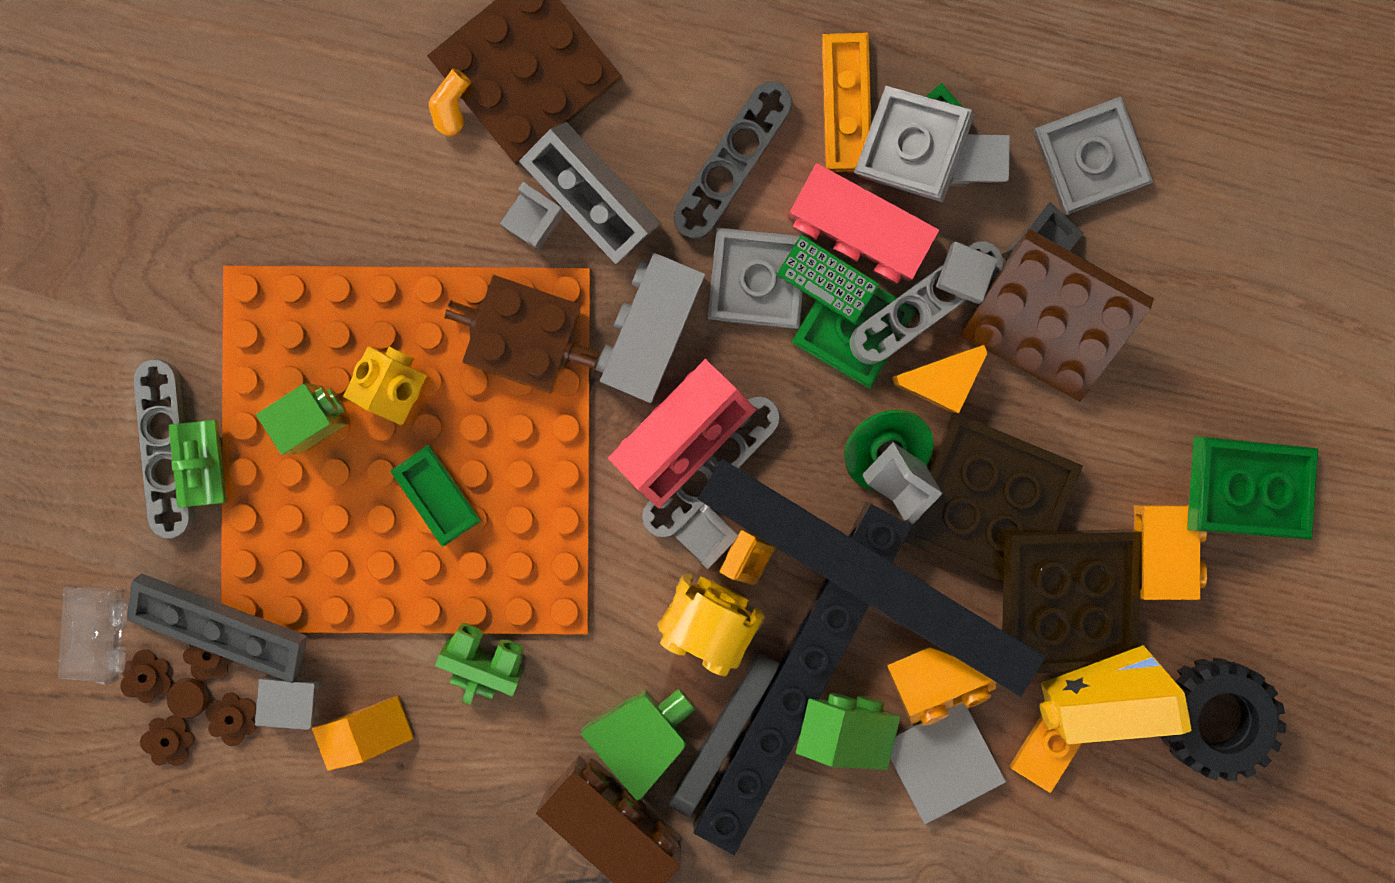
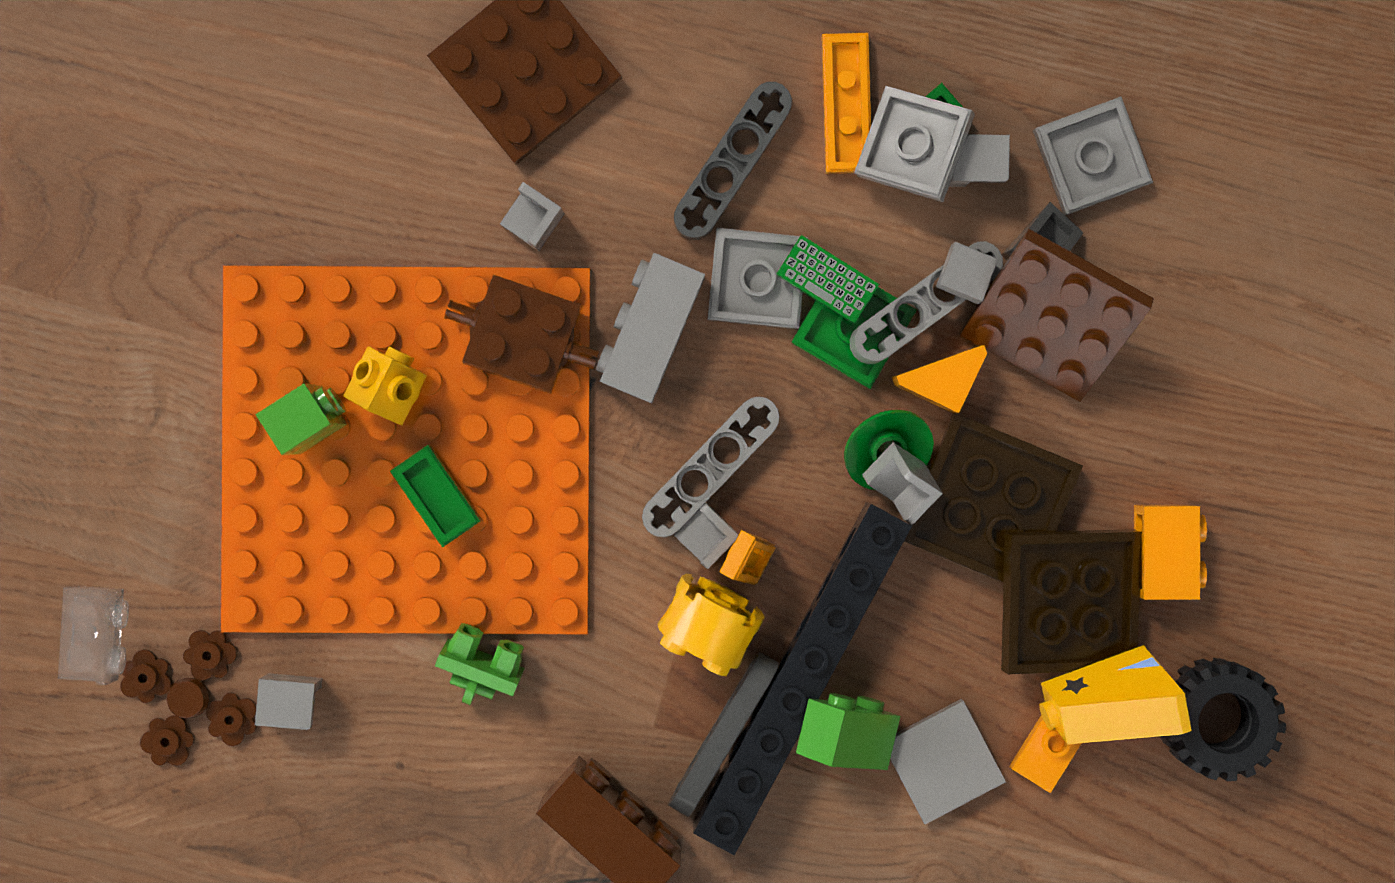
dark grey plate [127,573,308,683] -> none
light grey beam [133,360,195,539] -> none
bright green hips [168,420,227,508] -> none
light orange slope [312,695,415,771] -> none
light orange arm [429,68,471,136] -> none
light grey brick [519,122,661,264] -> none
bright green torso [580,688,696,801] -> none
coral brick [608,359,756,509] -> none
black tile [697,459,1046,697] -> none
coral brick [788,163,939,285] -> none
light orange slope [887,647,996,726] -> none
green tile [1187,437,1319,540] -> none

